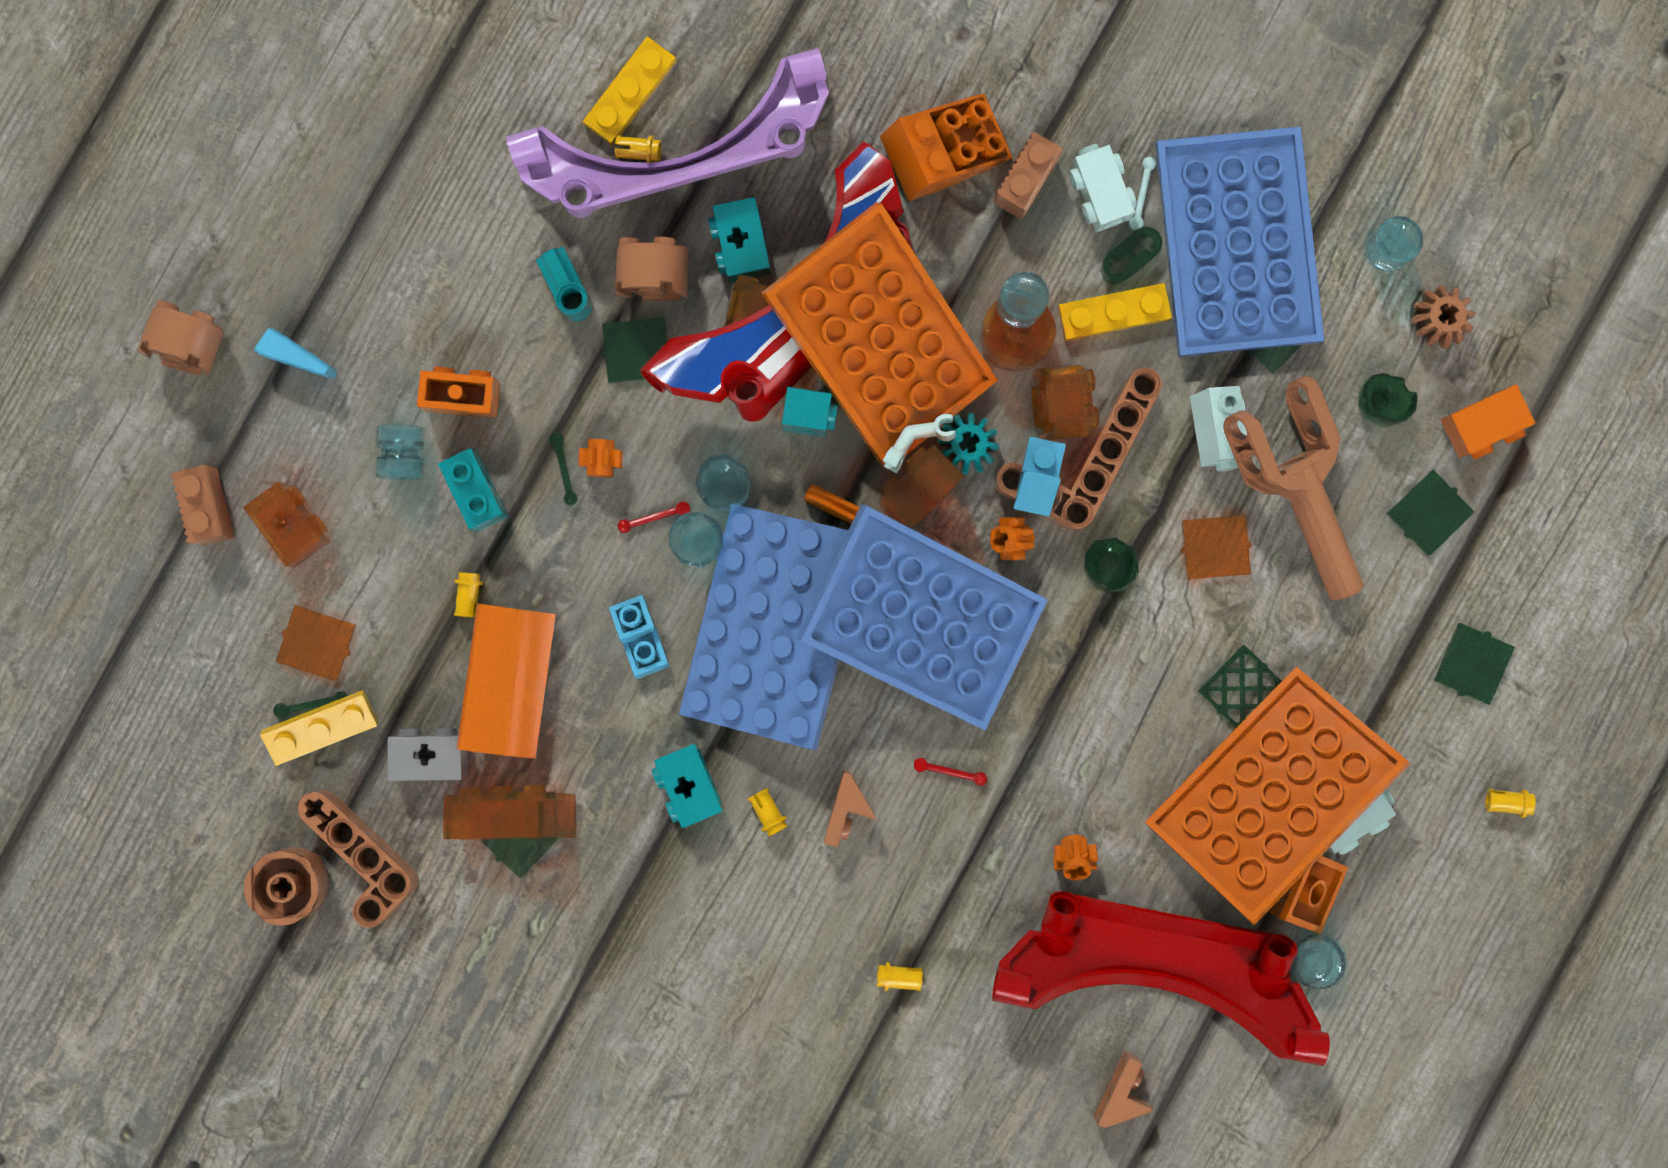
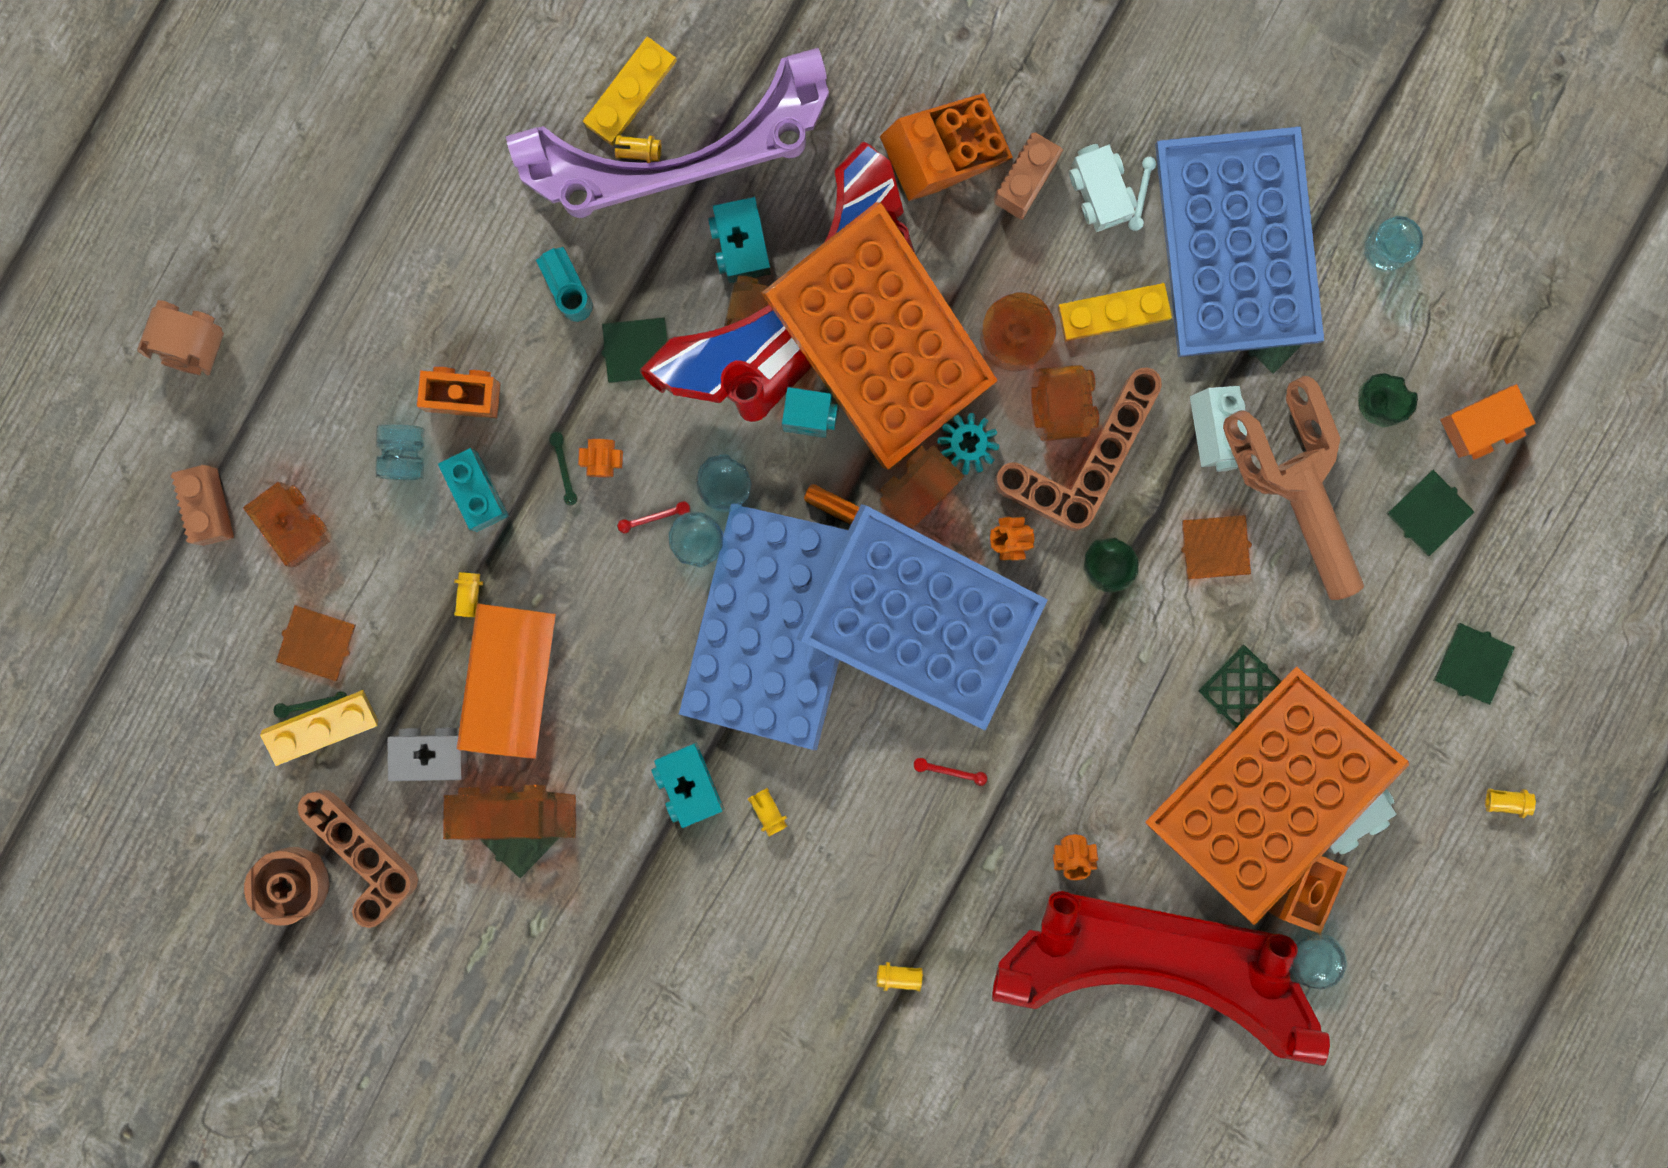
medium azure slope [254,328,337,379] -> none
medium azure slope [609,595,671,679] -> none
nougat brick [615,237,690,301] -> none
nougat slope [824,771,876,847] -> none
light aqua arm [883,414,956,473] -> none
clear light blue wheel [996,271,1049,328] -> none
medium azure slope [1013,437,1066,517] -> none
nougat slope [1093,1051,1153,1128] -> none
clear green beam [1100,226,1163,285] -> none
nougat gear [1410,286,1476,348] -> none

